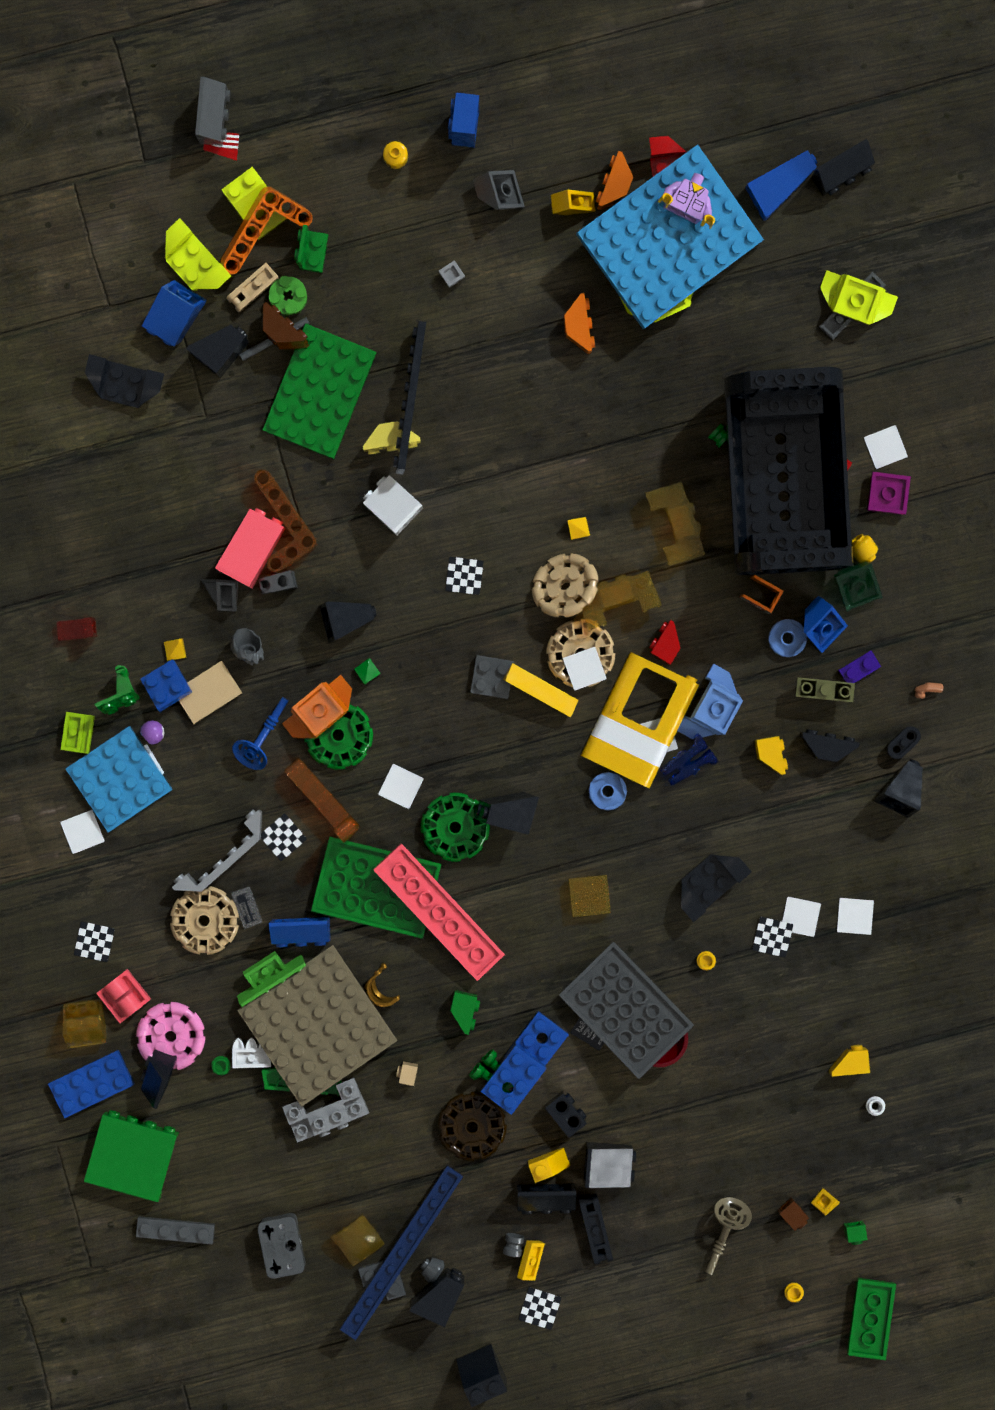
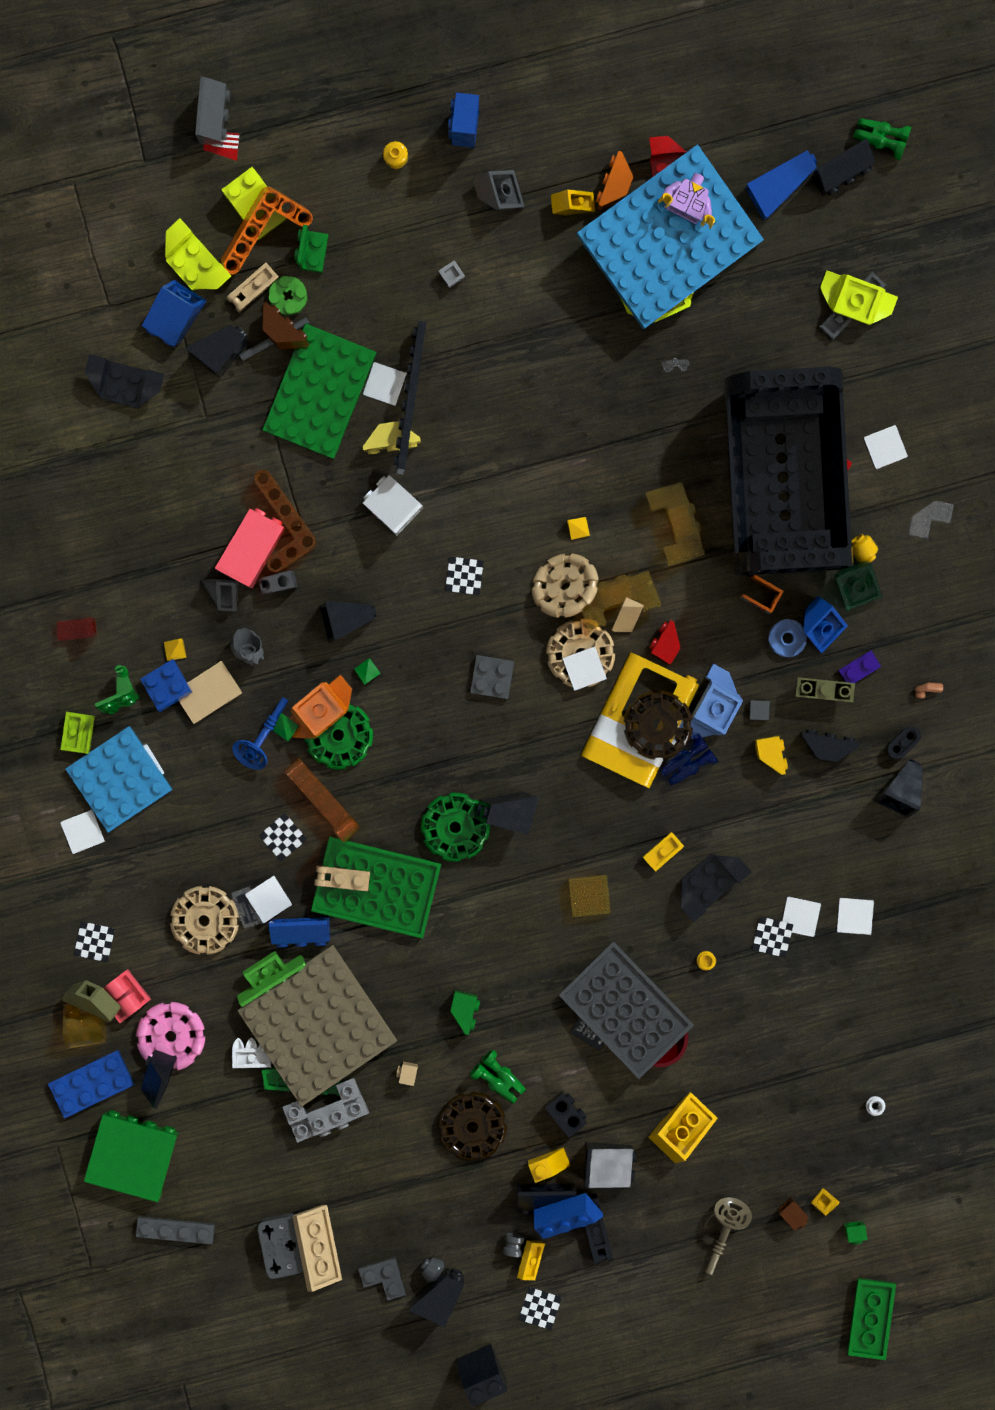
medium lavender piece [140,720,165,745] -> none
light grey slope [172,809,262,892] -> none
green plate [211,1056,231,1075] -> none
clear yellow slope [331,1214,385,1266] -> none
dark blue plate [340,1165,463,1340] -> none
pearl gold helmet [364,963,400,1007] -> none
coral plate [373,843,505,981] -> none
white sticker [379,764,423,809] -> none
blue bracket [481,1011,569,1115] -> none
yellow slope [503,663,578,717] -> none
orange slope [563,293,595,354] -> none
medium blue tile [589,772,627,810] -> none
green wheel [708,423,727,448] -> none
yellow plate [784,1283,804,1302] -> none
yellow slope [829,1045,870,1077] -> none
magenta plate [867,472,911,515] -> none
none -> olive slope [62,980,121,1022]
none -> white sticker [245,876,292,923]
none -> green slope [273,713,300,741]
none -> tan plate [292,1205,342,1292]
none -> tan plate [314,866,370,891]
none -> white sticker [363,362,406,406]
none -> blue slope [534,1193,603,1239]
none -> tan slope [612,597,644,632]
none -> dark brown plate [623,690,693,760]
none -> yellow plate [643,832,684,872]
none -> yellow slope [648,1092,718,1164]
none -> clear piece [662,358,689,372]
none -> dark grey tile [749,700,770,720]
none -> green piece [853,118,912,161]
none -> clear tile [908,501,954,539]

